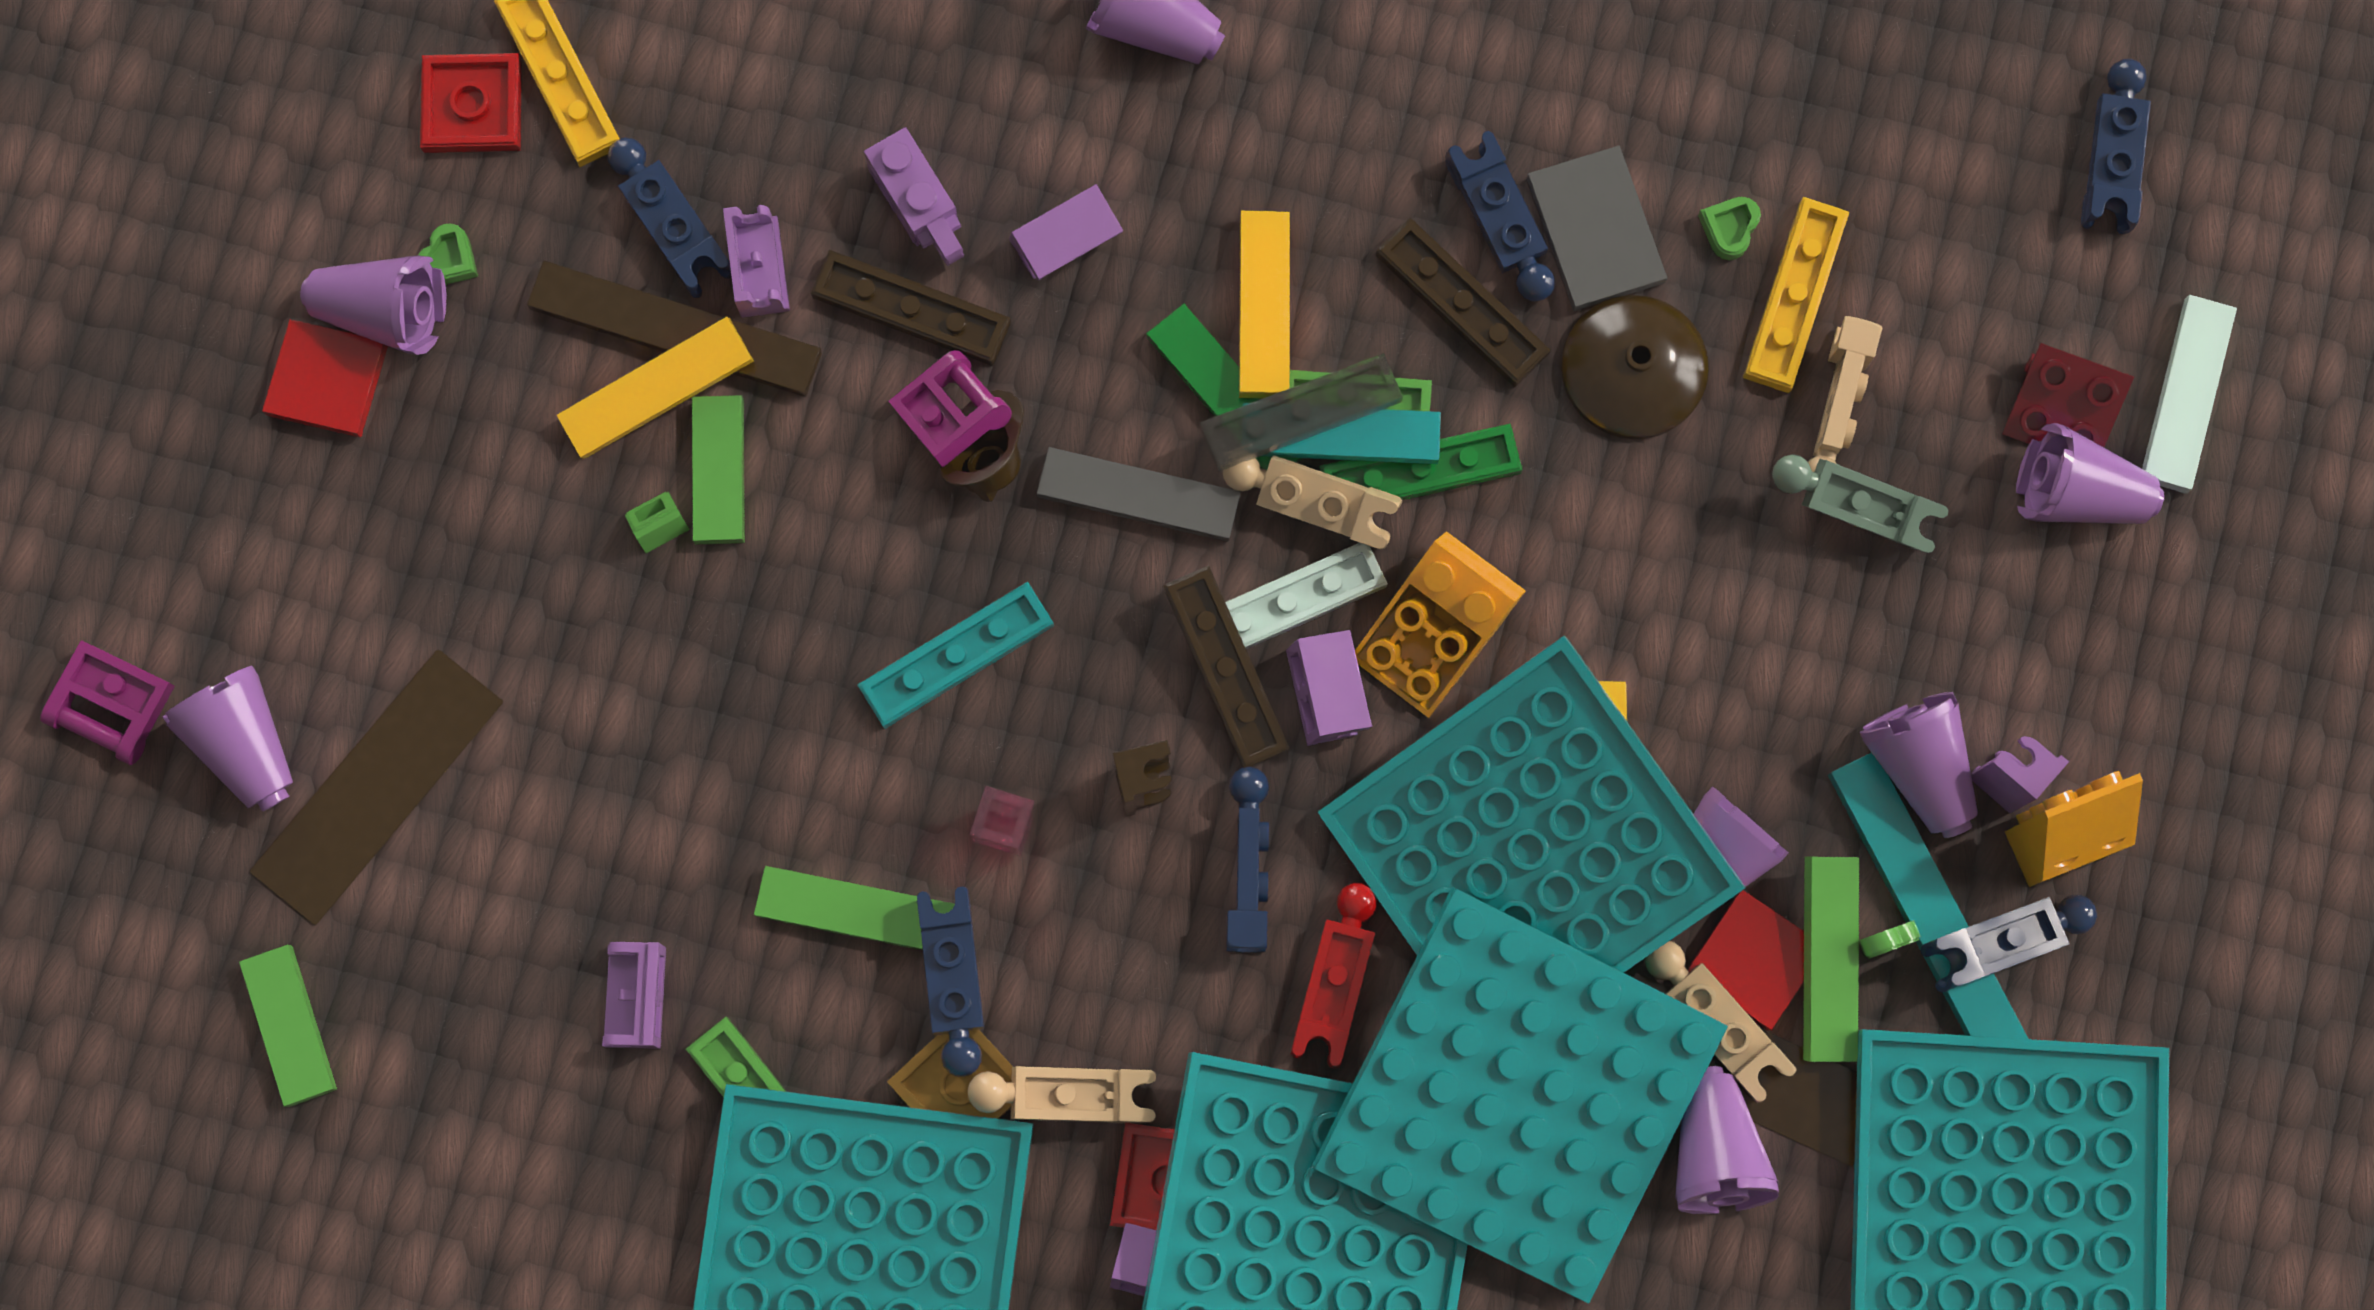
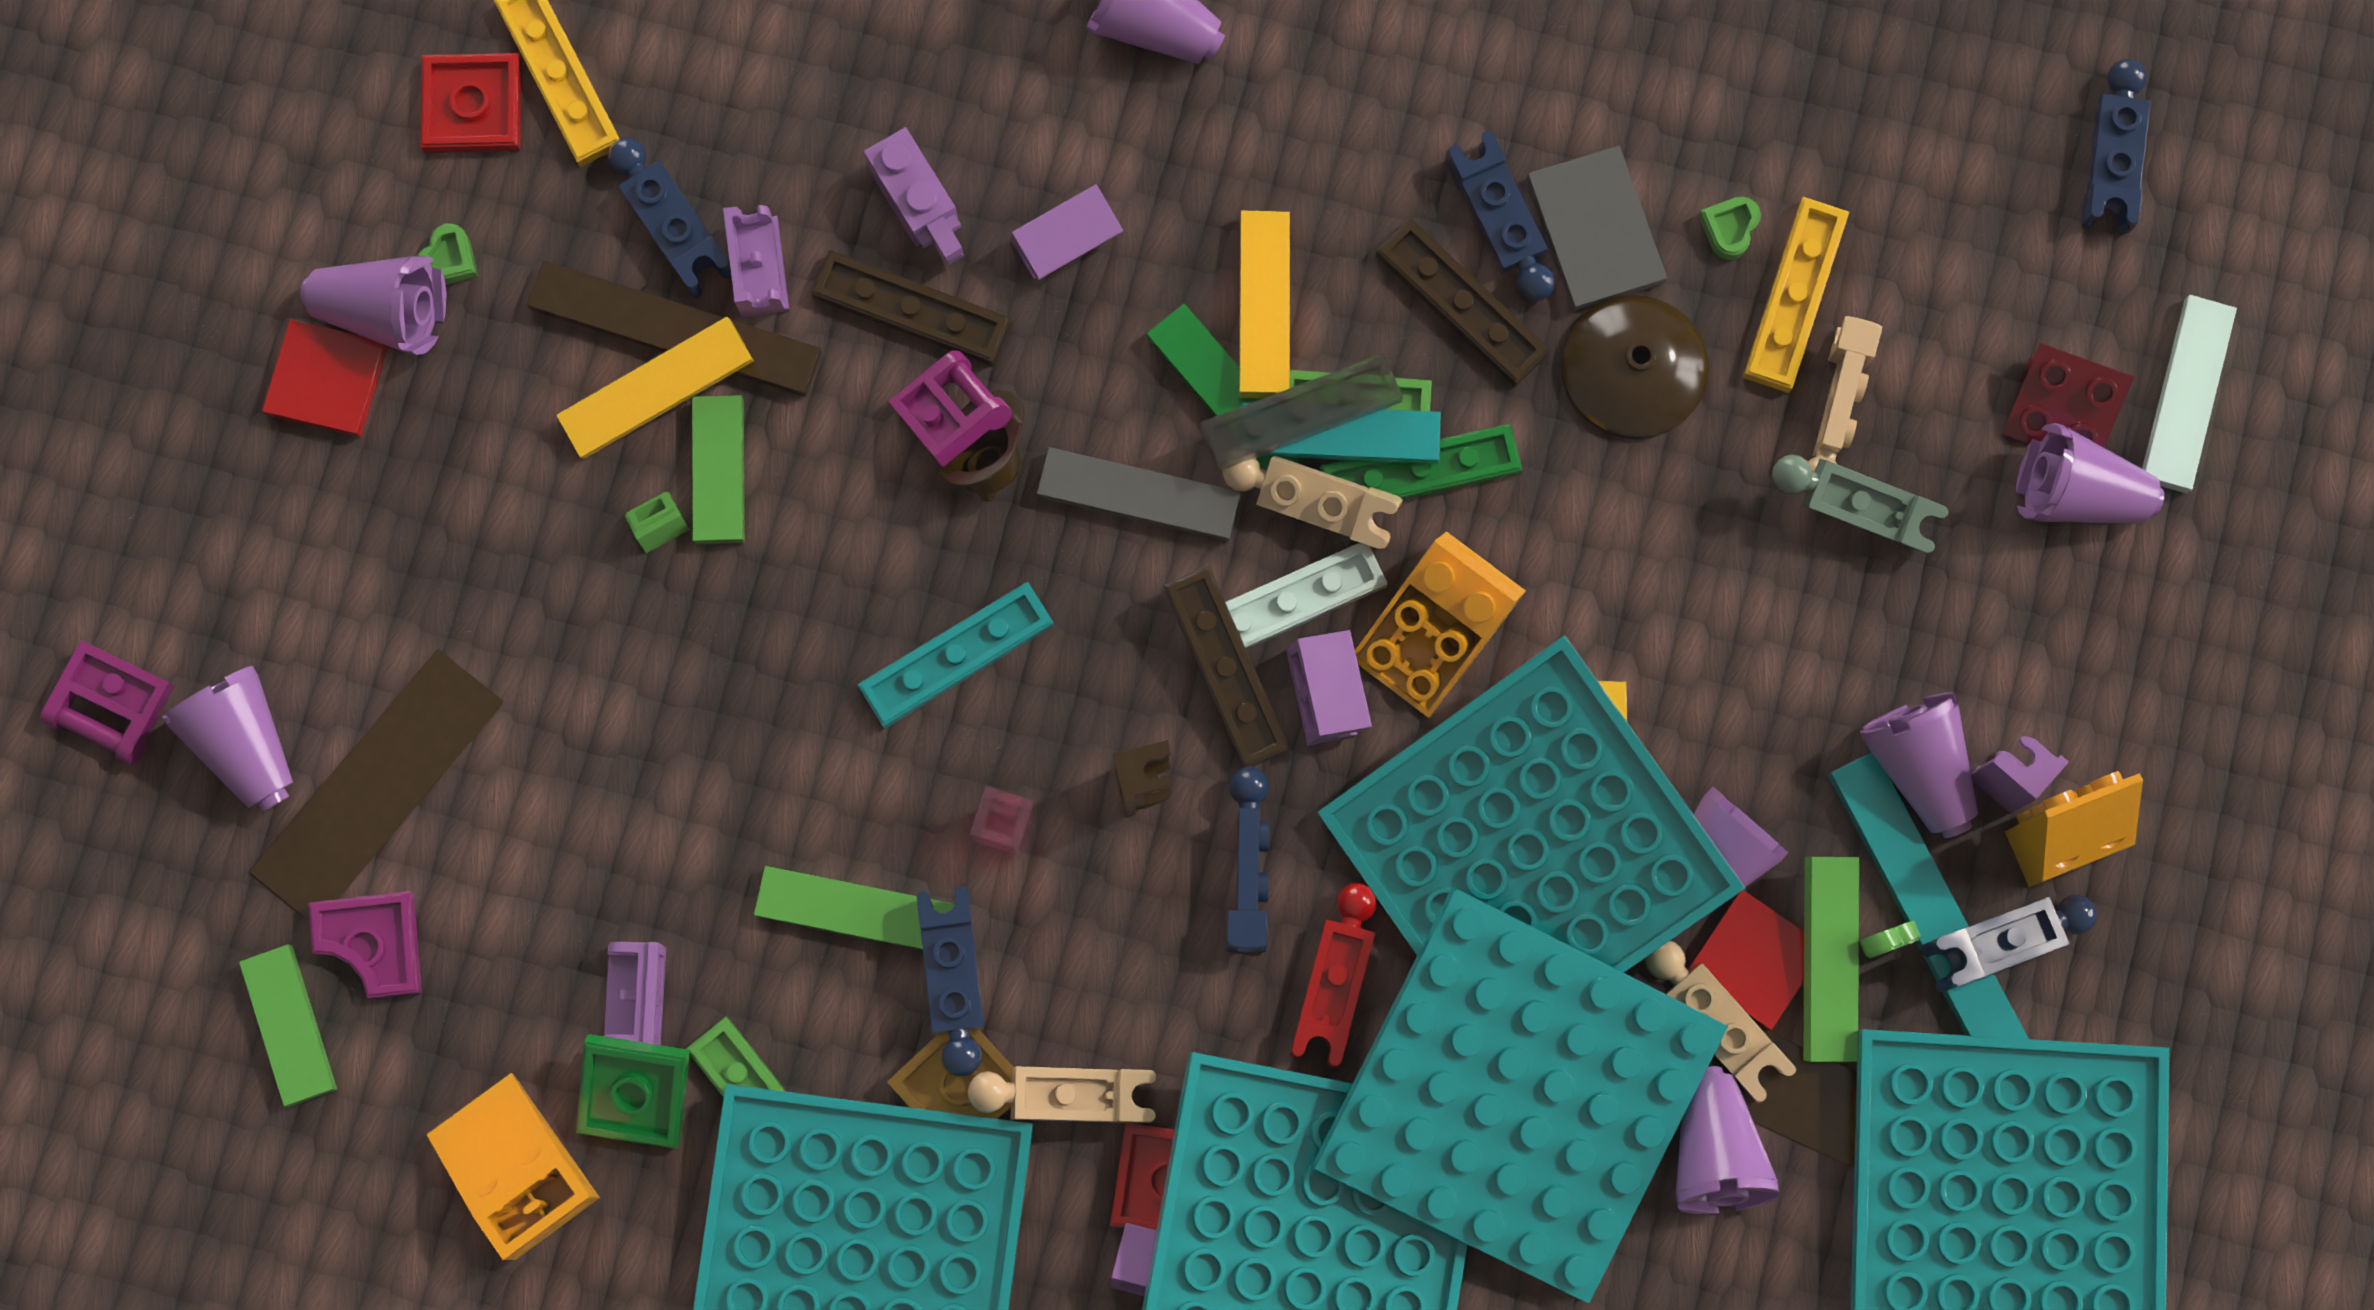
none -> magenta tile [308,891,422,999]
none -> light orange slope [427,1073,600,1260]
none -> green tile [576,1034,690,1149]

